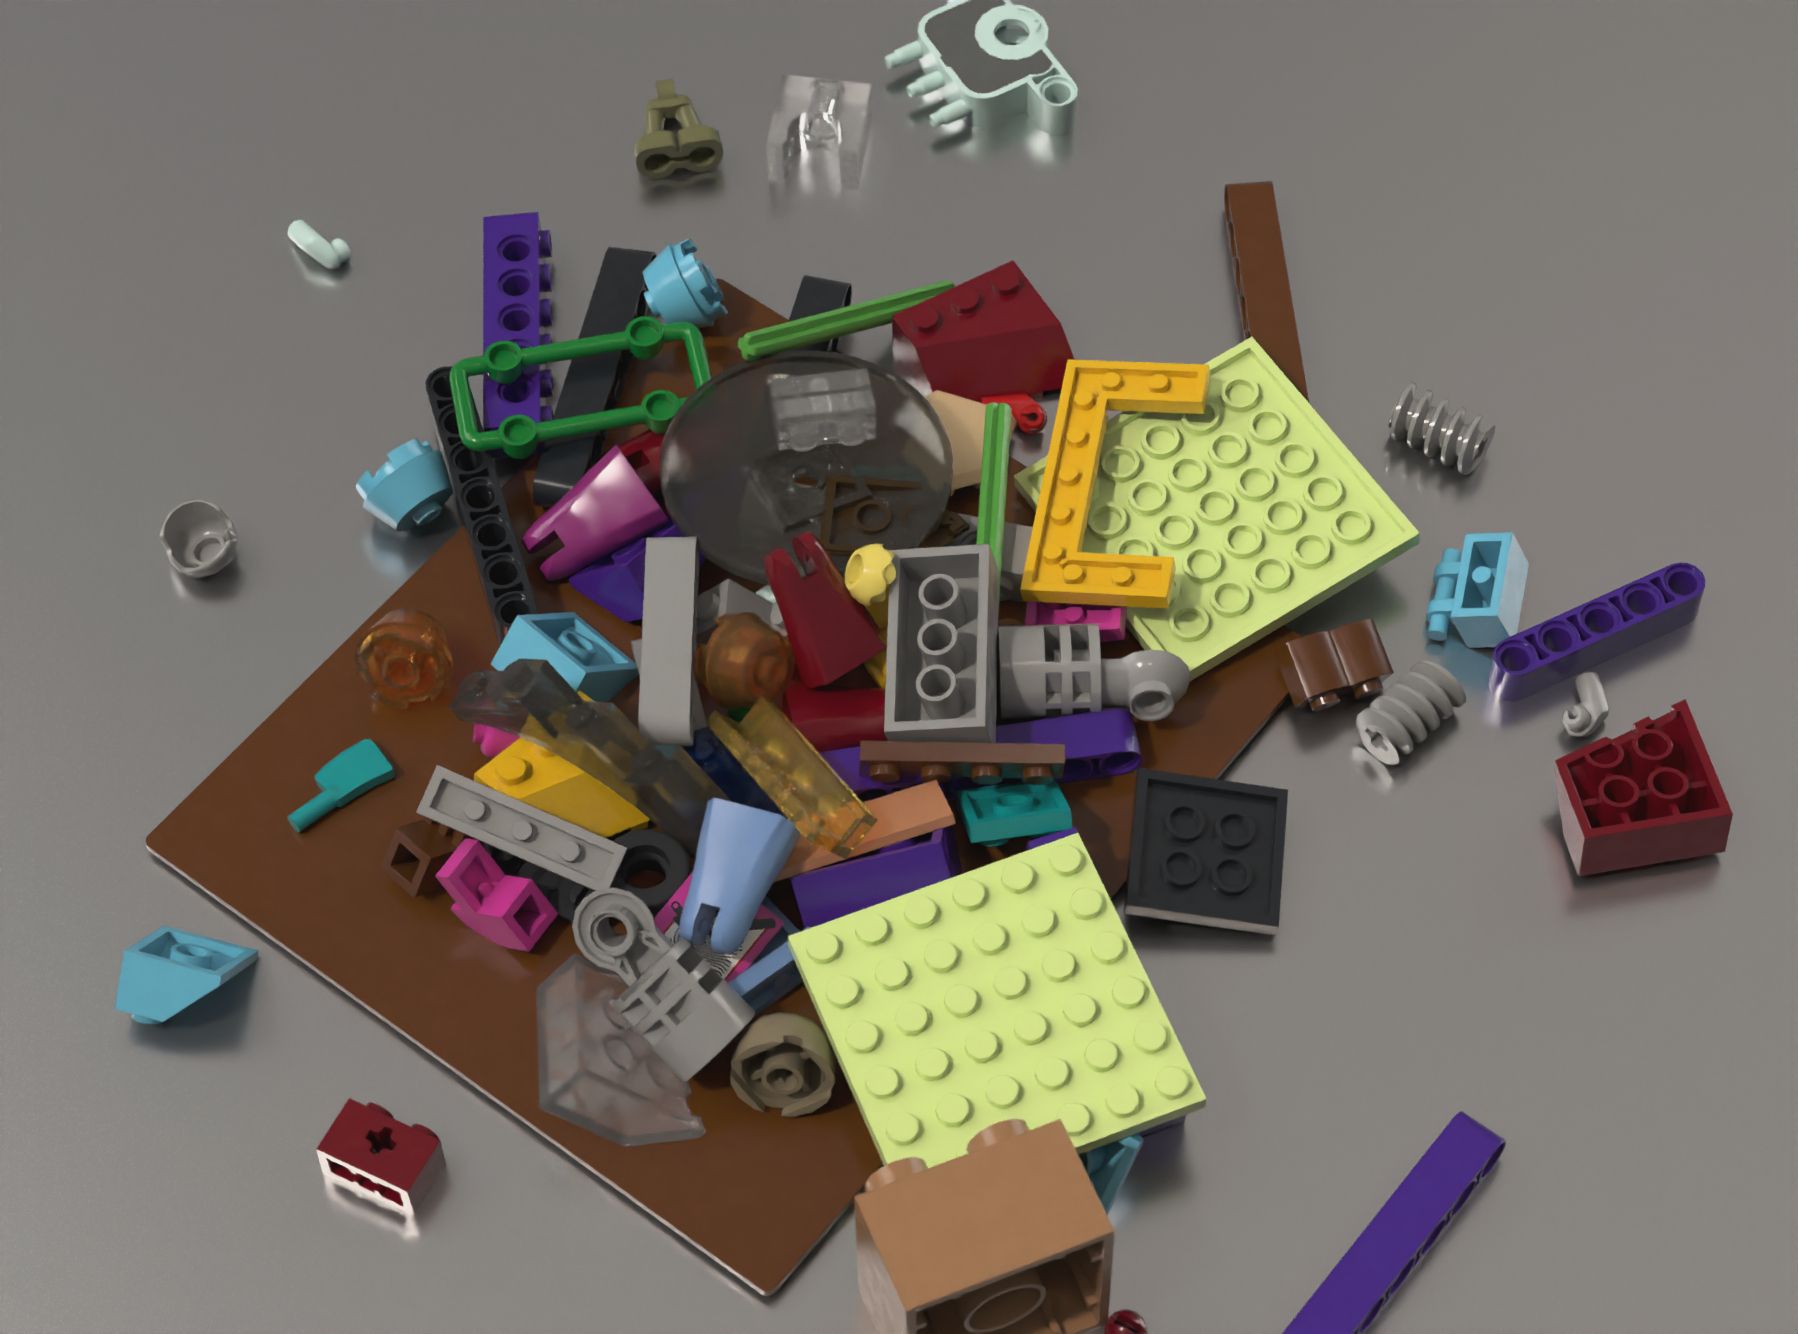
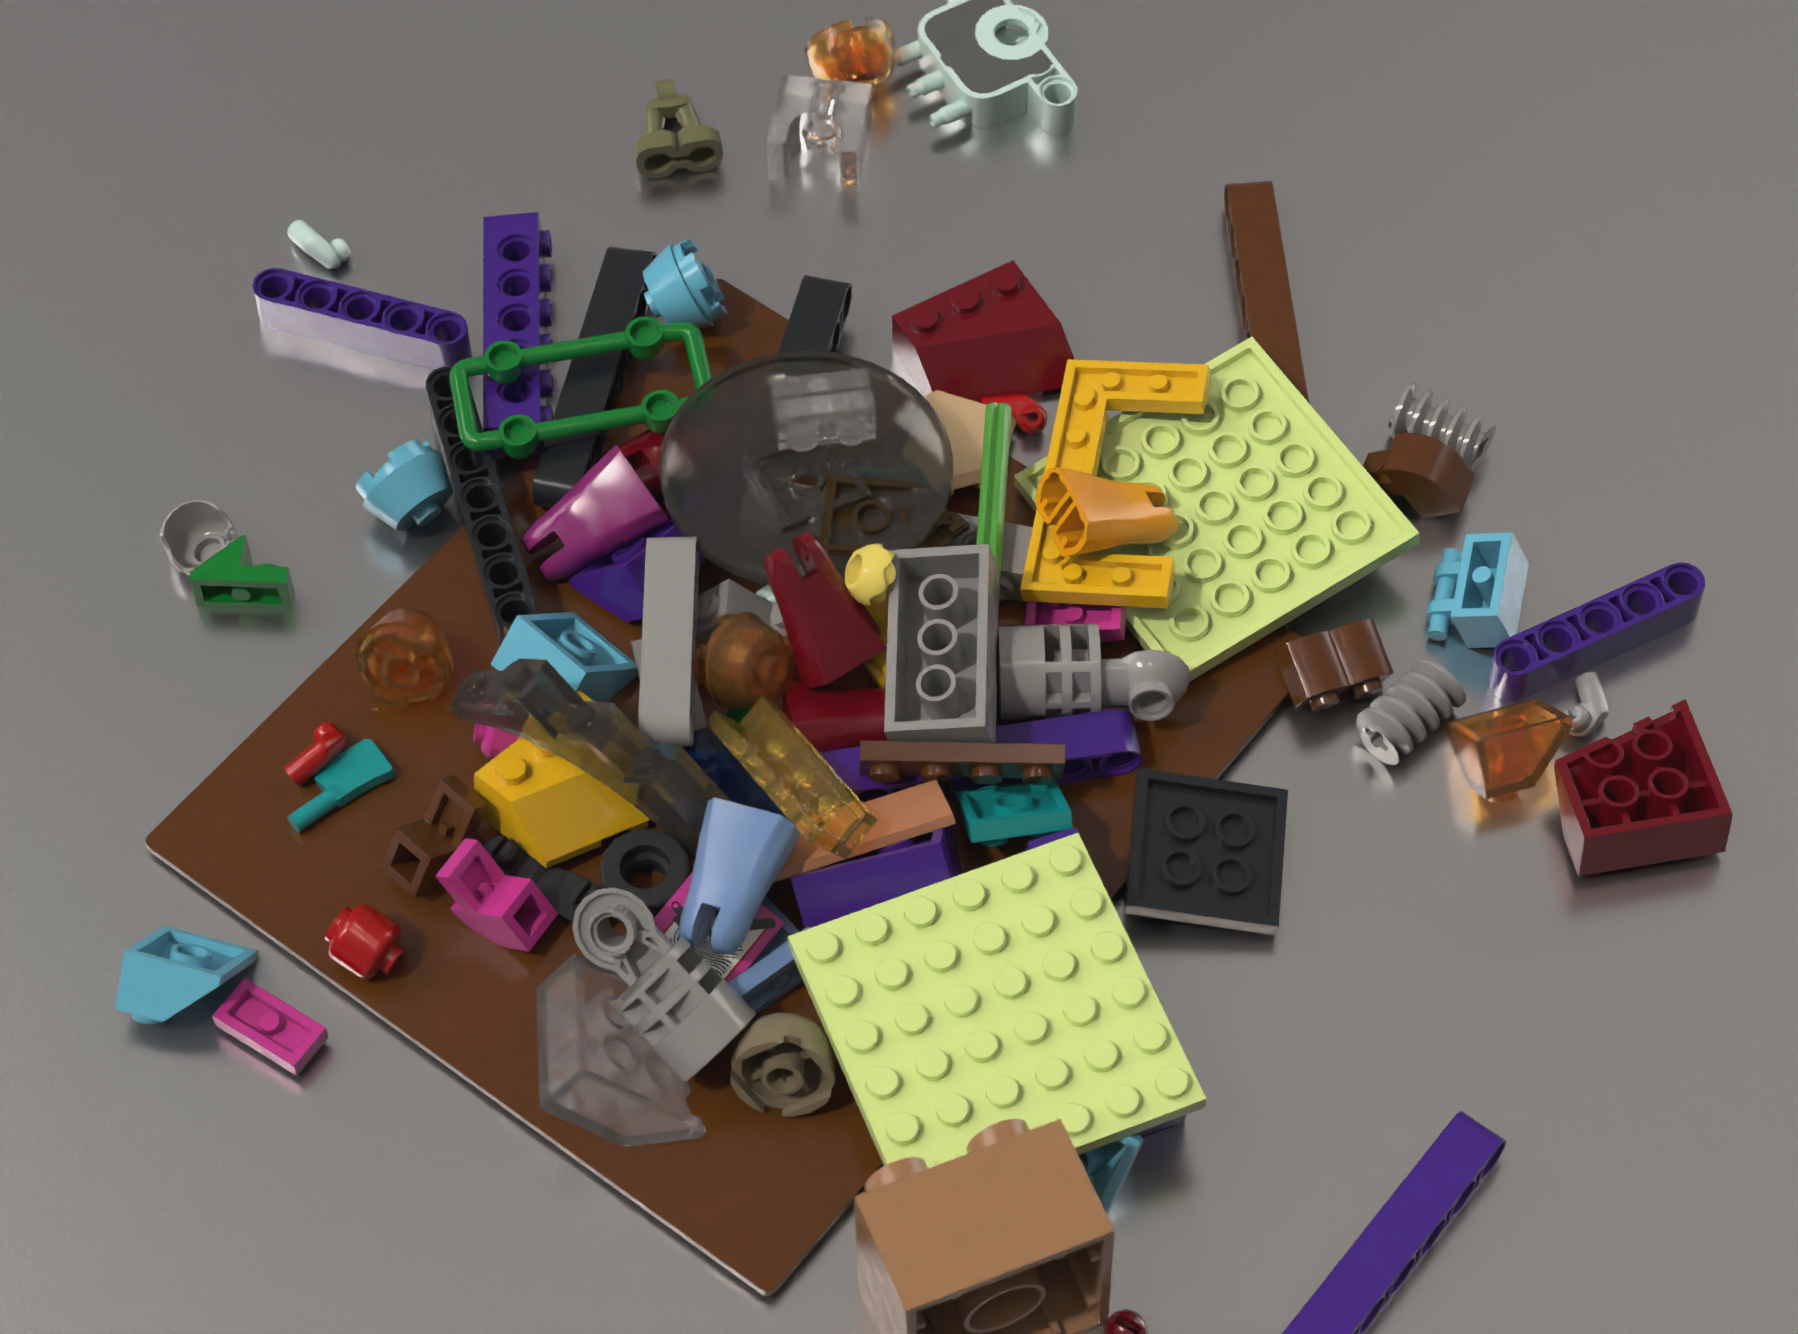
dark red brick [316,1098,446,1216] -> none
light grey plate [416,765,627,891] -> none
bright green axle [738,280,955,361] -> none
none -> green slope [189,535,295,610]
none -> dark pink plate [212,978,329,1076]
none -> dark purple beam [252,268,472,370]
none -> red arm [283,722,347,787]
none -> red head [324,903,405,980]
none -> clear orange cylinder [805,17,896,101]
none -> light orange piece [1035,467,1179,557]
none -> reddish brown brick [1363,433,1475,518]
none -> clear orange slope [1444,698,1573,802]

